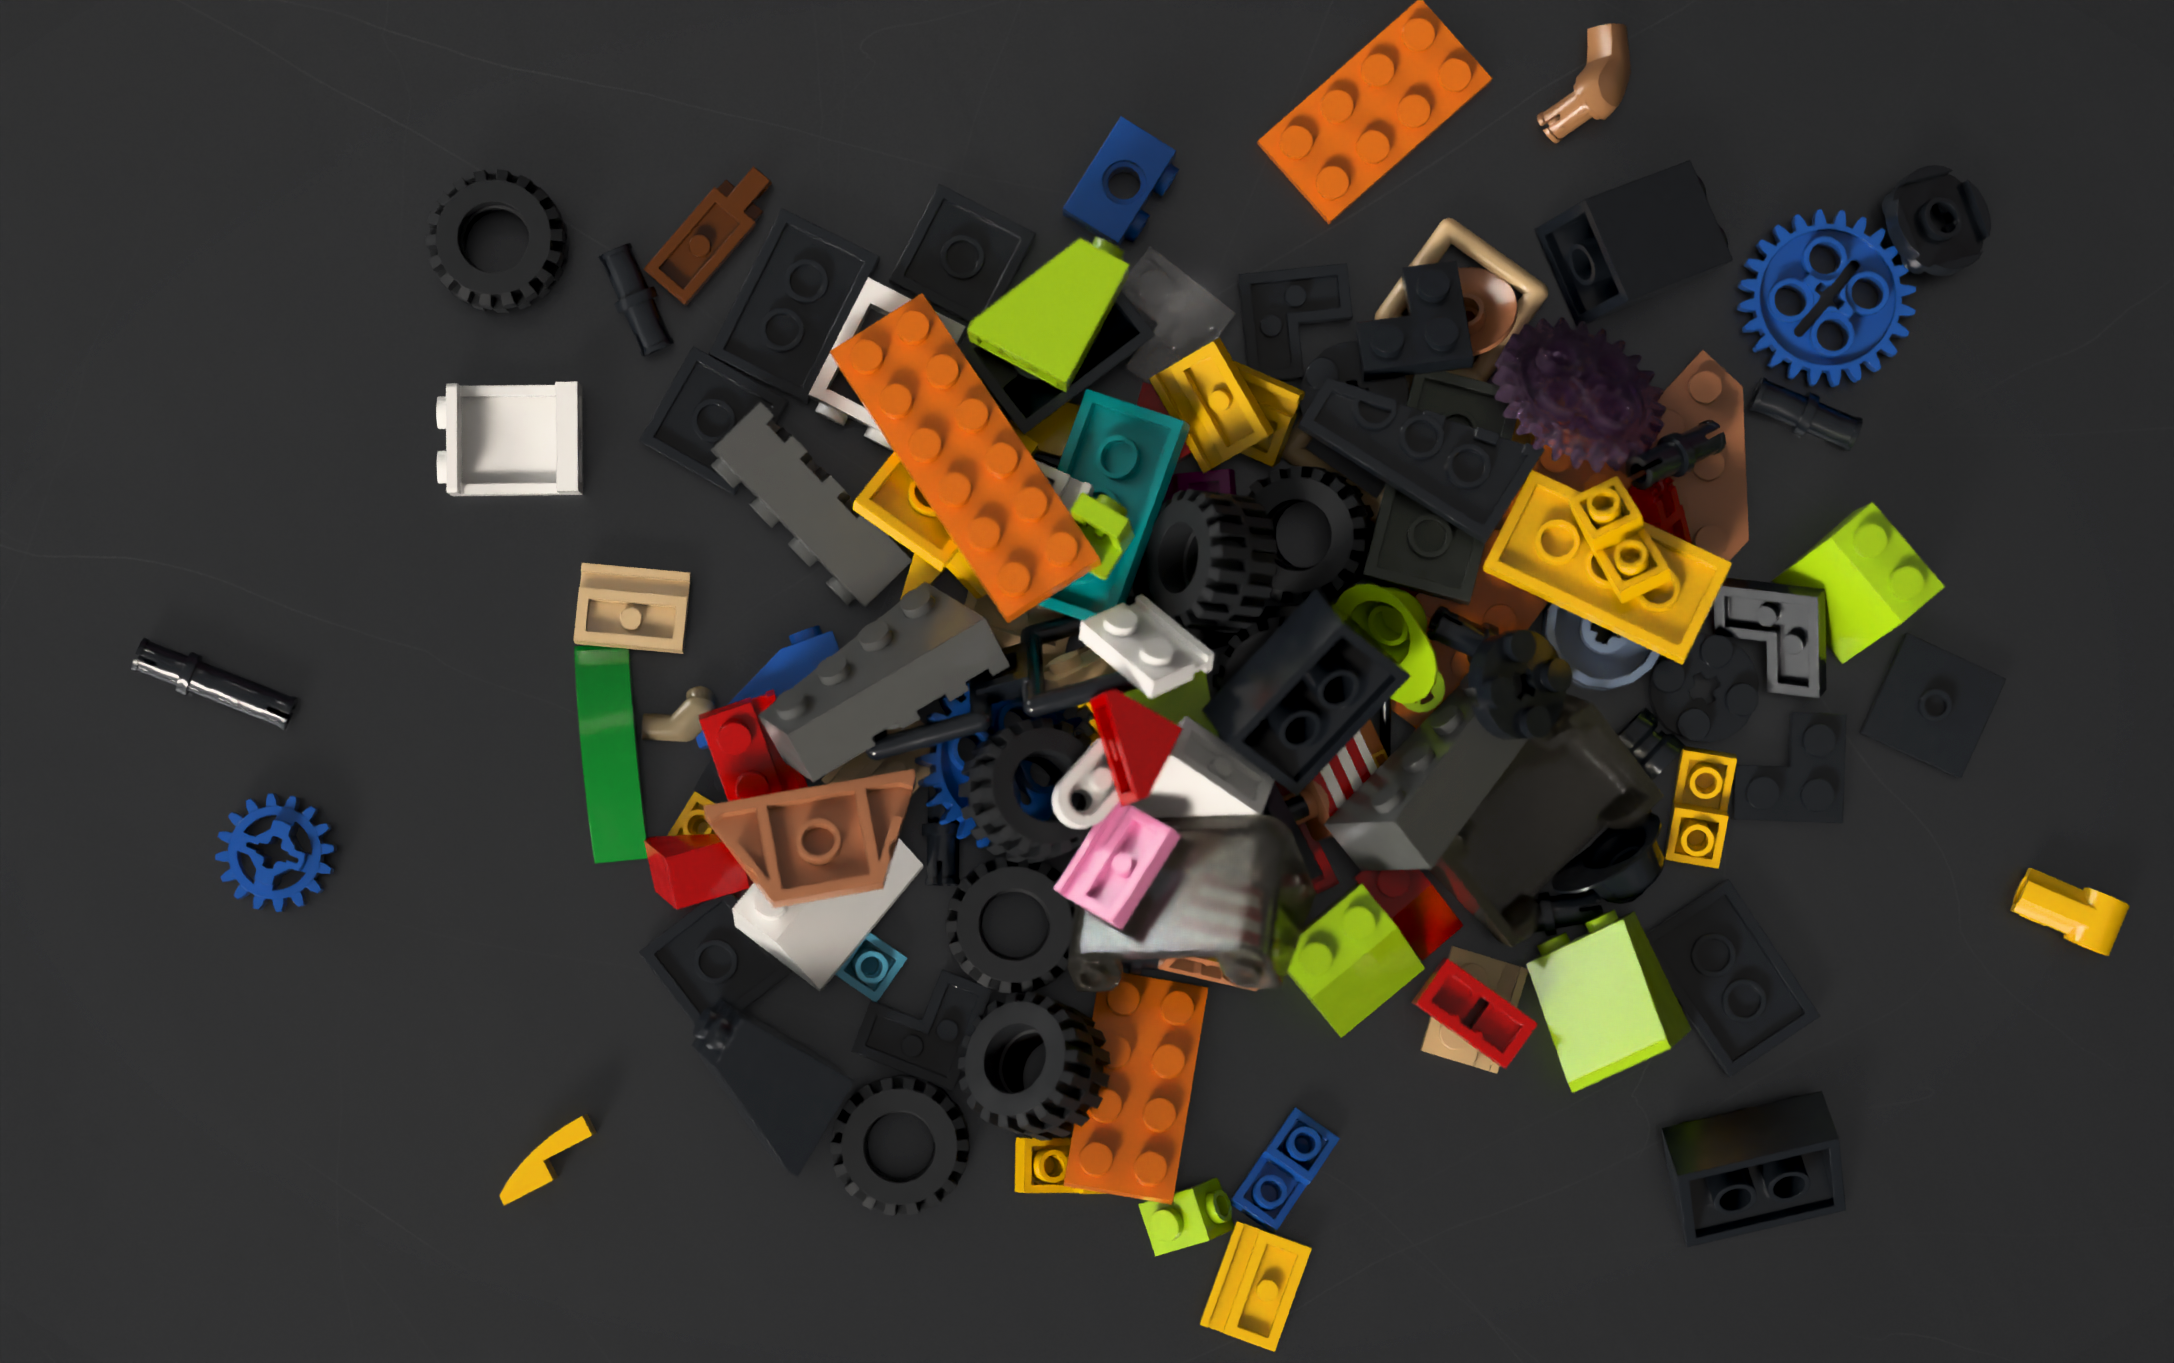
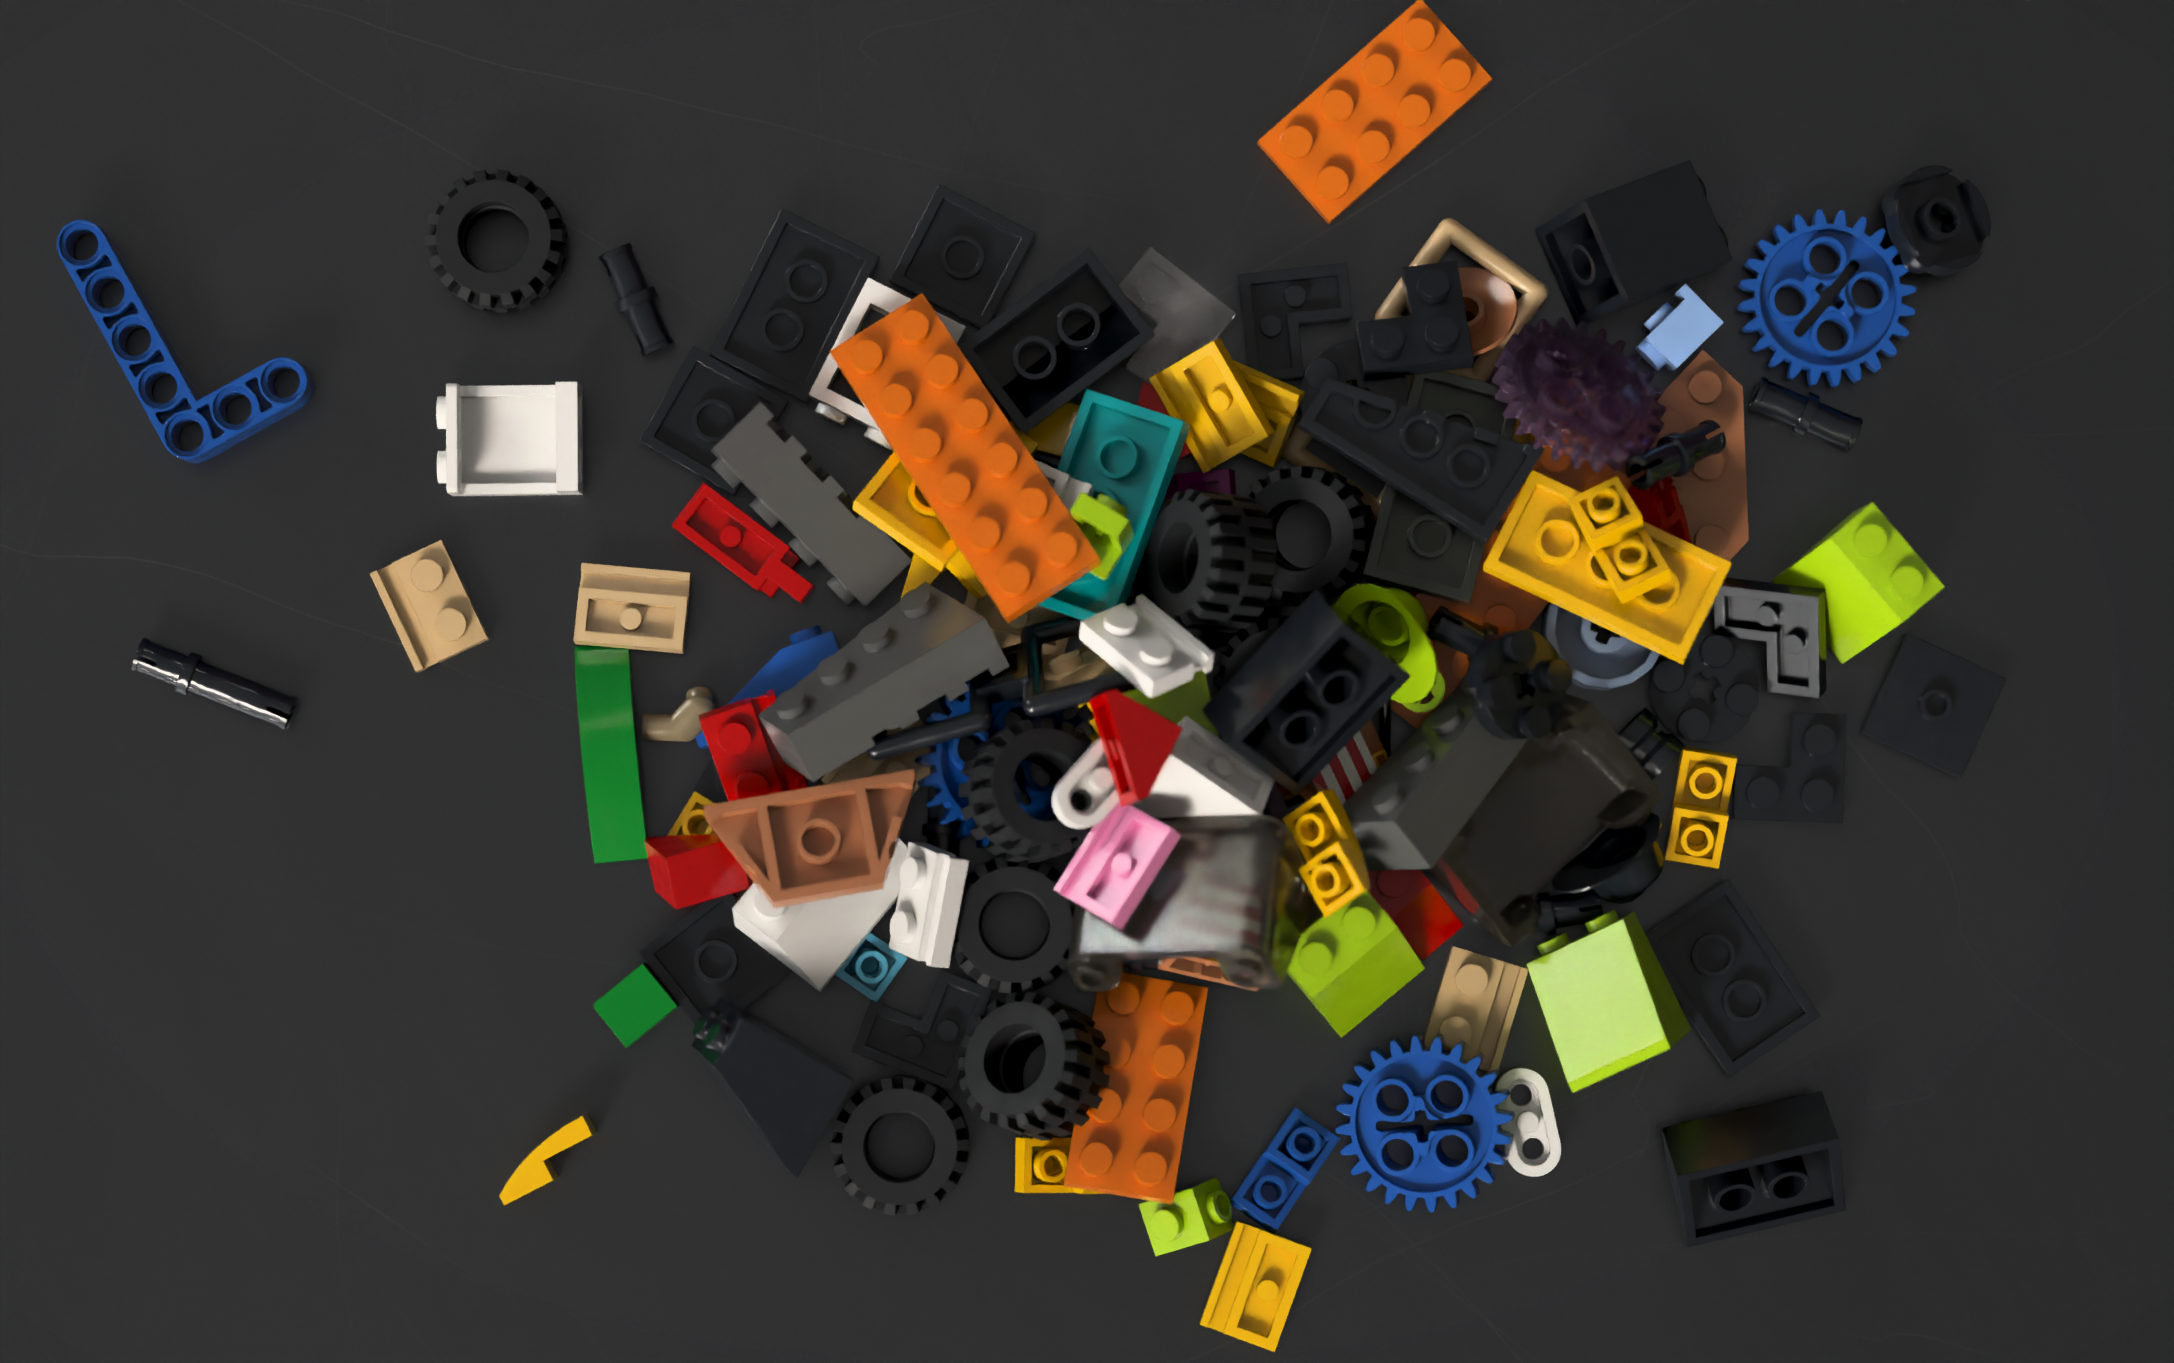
blue gear [215,793,337,912] -> none
reddish brown hinge [643,166,772,306] -> none
lime slope [967,237,1130,393] -> none
blue brick [1063,116,1179,247] -> none
red brick [1412,958,1538,1069] -> none
medium nougat arm [1537,23,1631,144] -> none
yellow piece [2010,868,2130,956] -> none
none -> blue beam [56,219,315,463]
none -> tan plate [369,540,489,673]
none -> green panel [594,963,680,1048]
none -> red hinge [671,482,815,604]
none -> white plate [889,841,969,968]
none -> yellow slope [1283,789,1370,917]
none -> blue gear [1335,1033,1515,1212]
none -> white plate [1493,1068,1561,1177]
none -> light blue brick [1636,283,1724,373]

